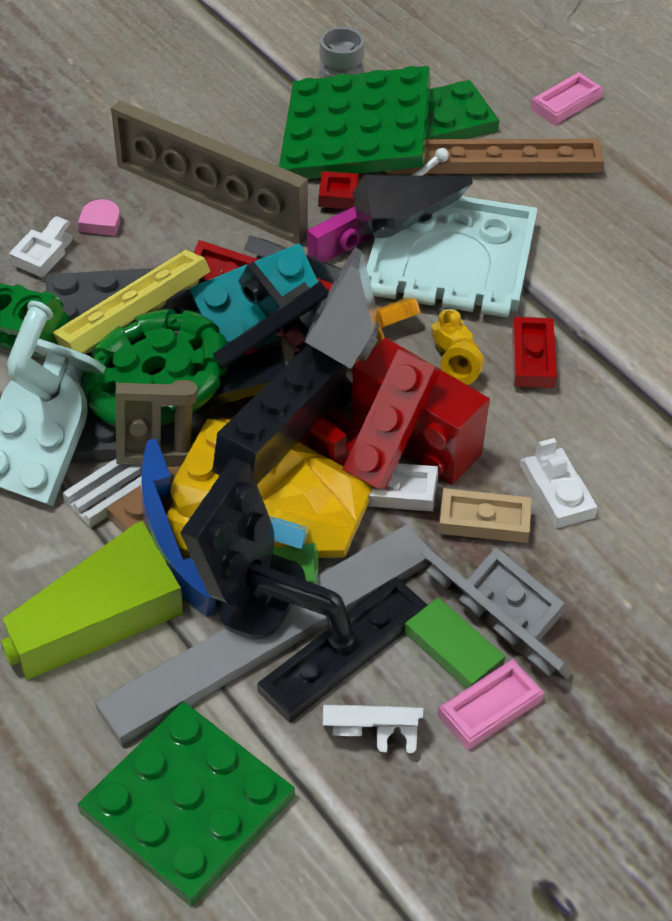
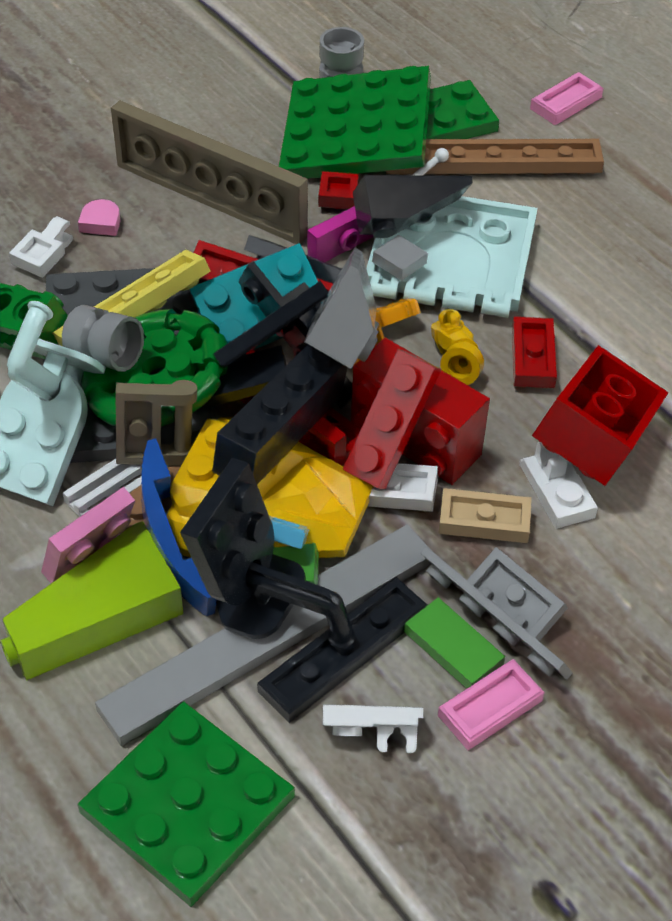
none -> bright pink plate [41,486,135,583]
none -> light grey wheel [62,305,144,372]
none -> light grey tile [372,235,428,281]
none -> red brick [532,345,669,486]

